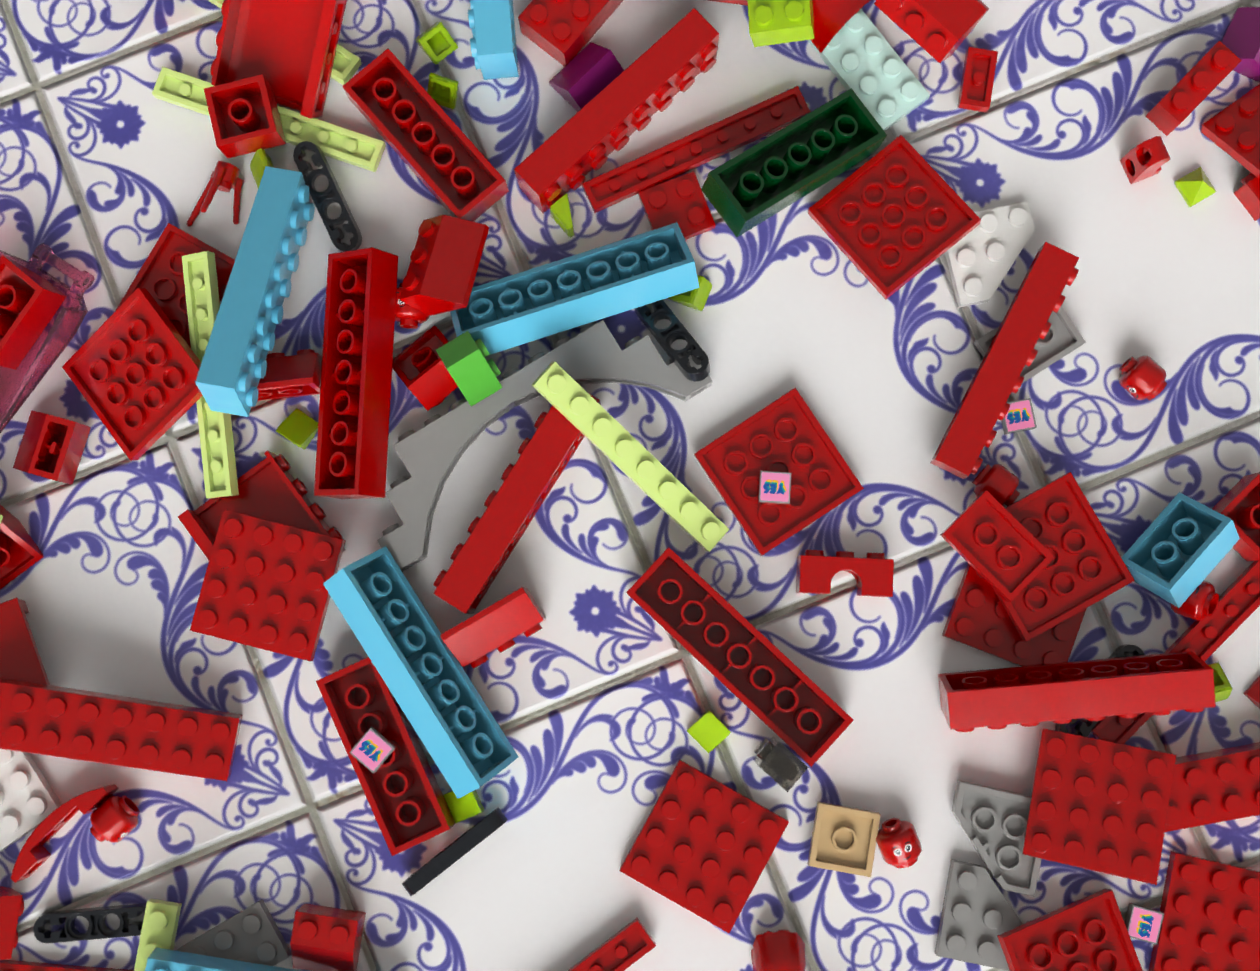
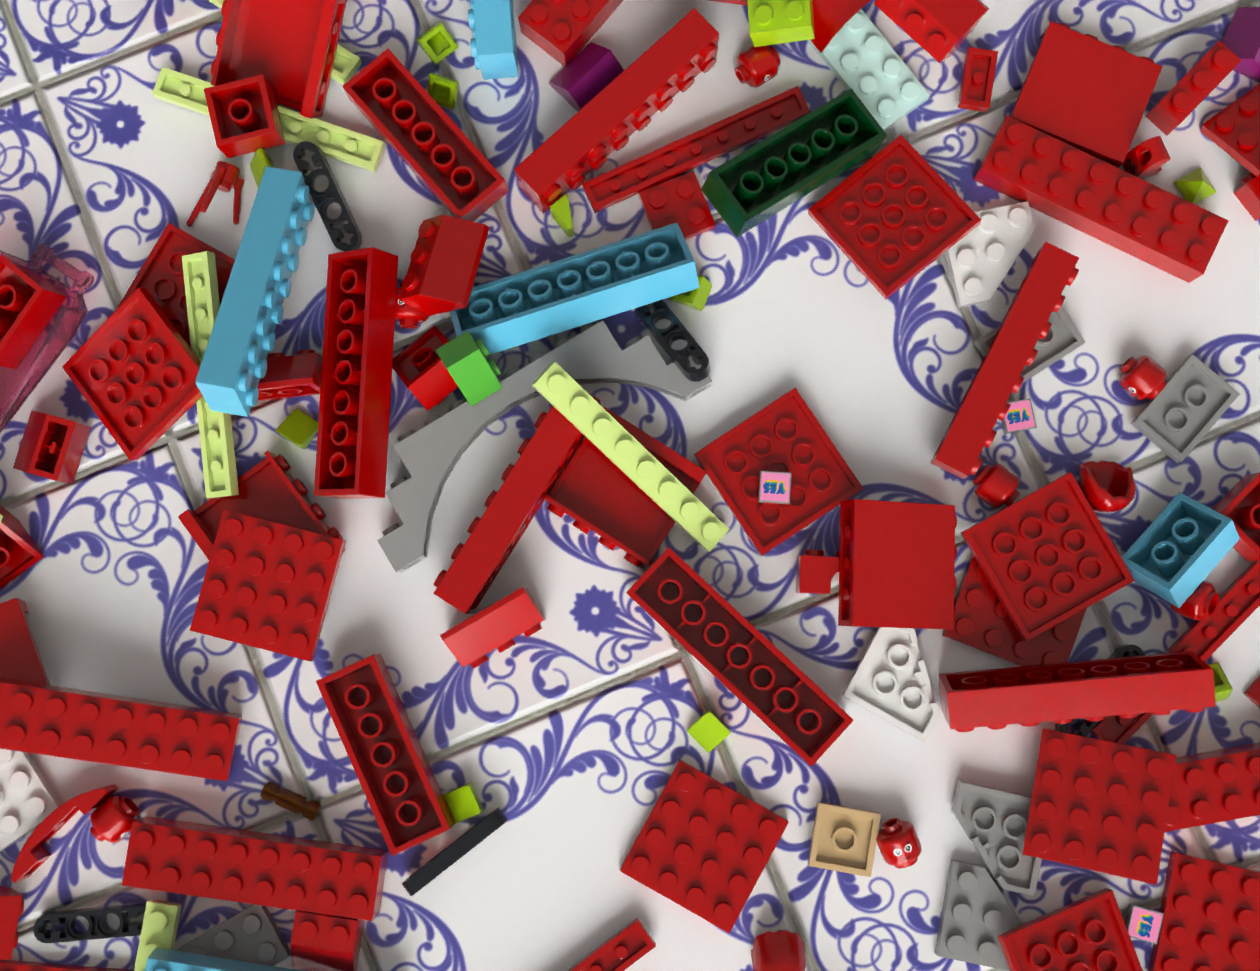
medium azure brick [323,546,518,799] -> none
tile [349,727,396,773] -> none
clear smoke brick [753,736,809,792] -> none
red plate [940,490,1055,602] -> none
none -> red brick [121,816,389,921]
none -> reddish brown axle [260,782,321,820]
none -> red panel [544,406,707,568]
none -> red head [734,45,780,88]
none -> red panel [838,499,957,630]
none -> white plate [842,627,940,742]
none -> red brick [973,115,1229,283]
none -> red panel [1009,21,1163,168]
none -> red hair [1079,460,1136,512]
none -> light grey plate [1130,354,1240,463]

